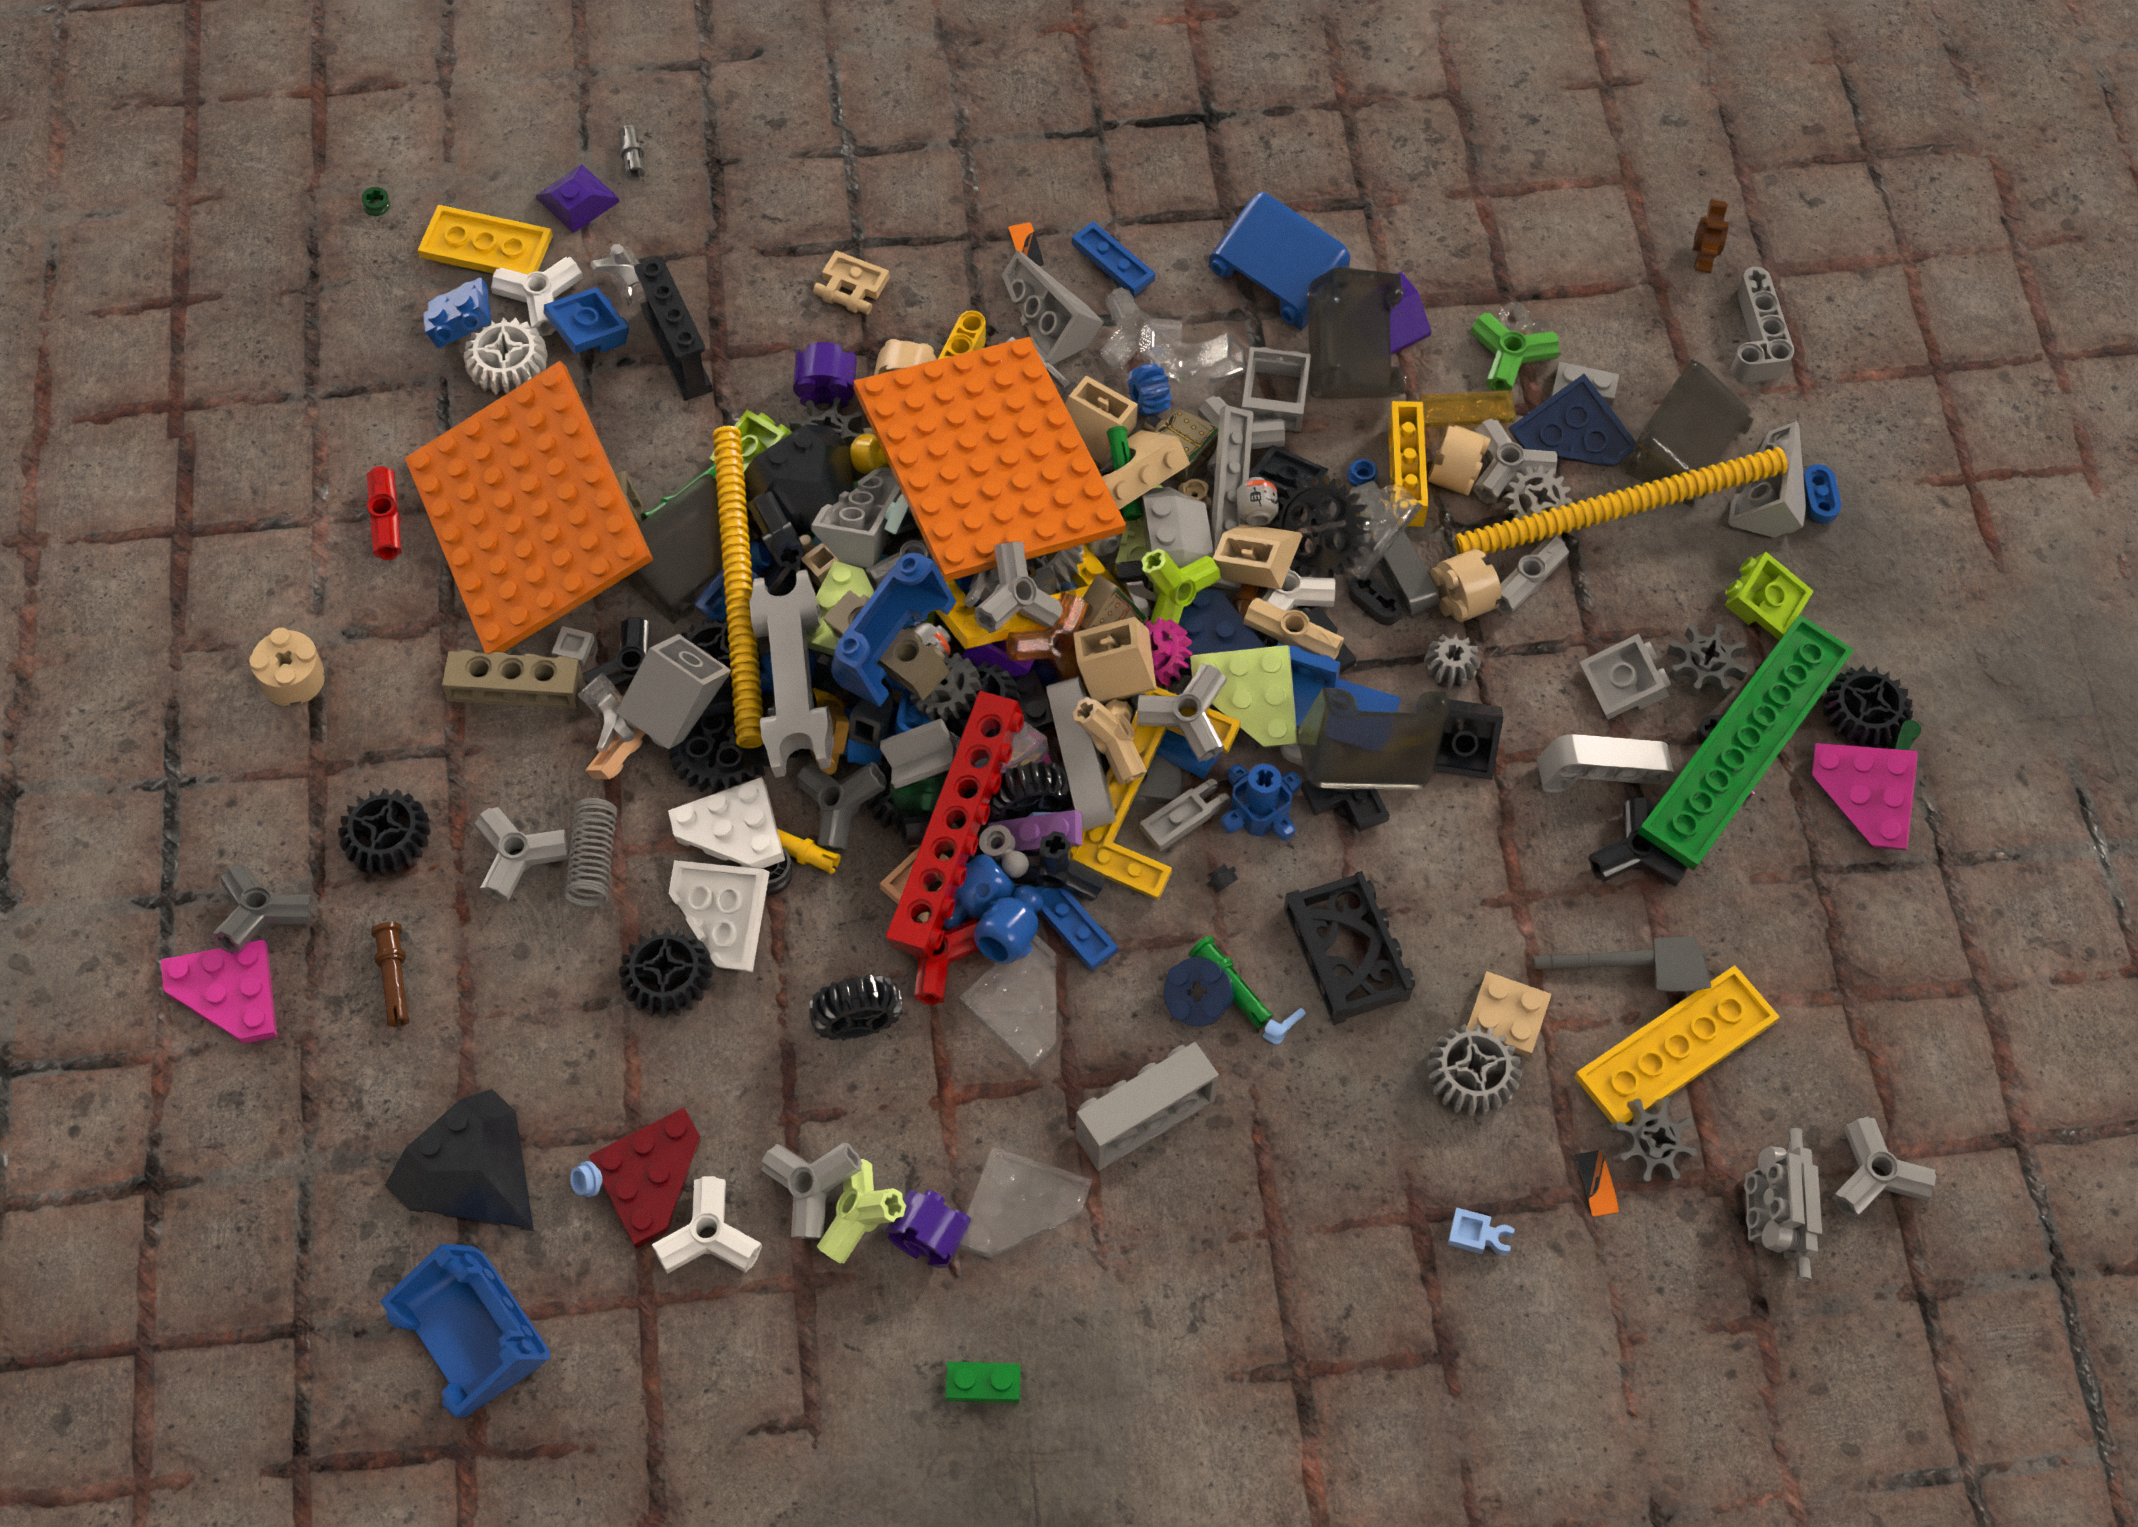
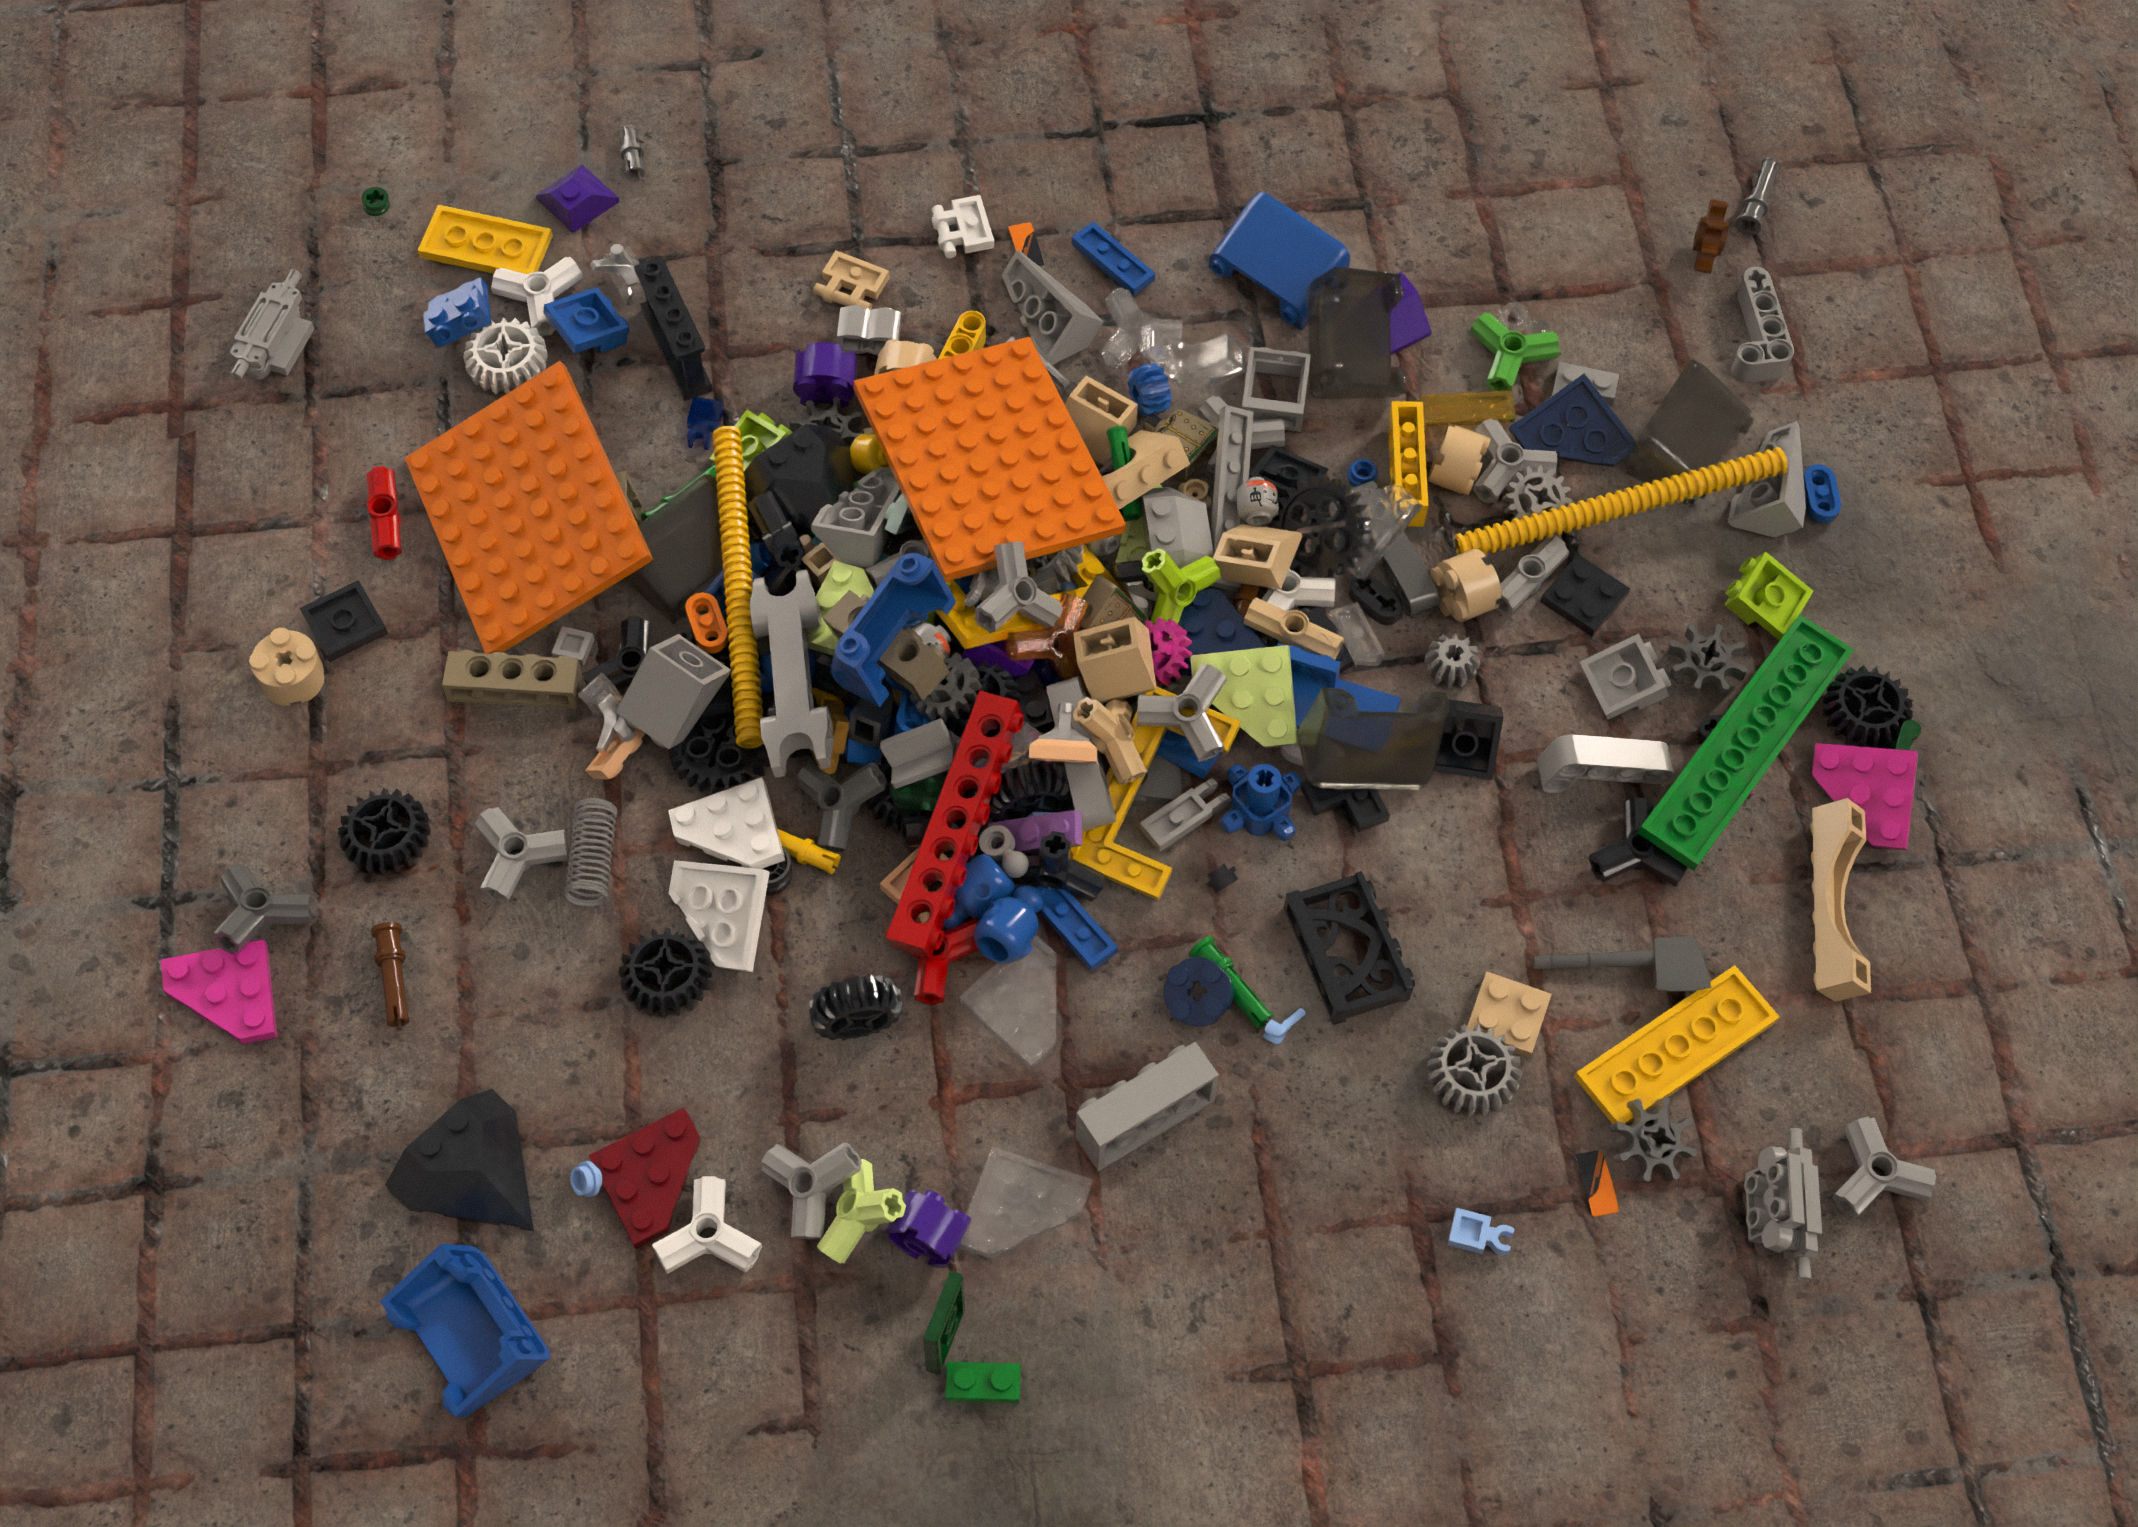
none -> light grey piece [229,269,314,381]
none -> black plate [300,580,388,662]
none -> orange plate [685,592,728,653]
none -> clear blue plate [687,397,724,450]
none -> light grey brick [837,305,901,355]
none -> dark green tile [923,1270,965,1375]
none -> white plate [931,195,994,258]
none -> light nougat piece [1029,702,1097,764]
none -> clear slope [1328,602,1385,666]
none -> black plate [1540,554,1630,637]
none -> dark grey pin [1735,157,1780,235]
none -> tan arch [1810,798,1871,1002]

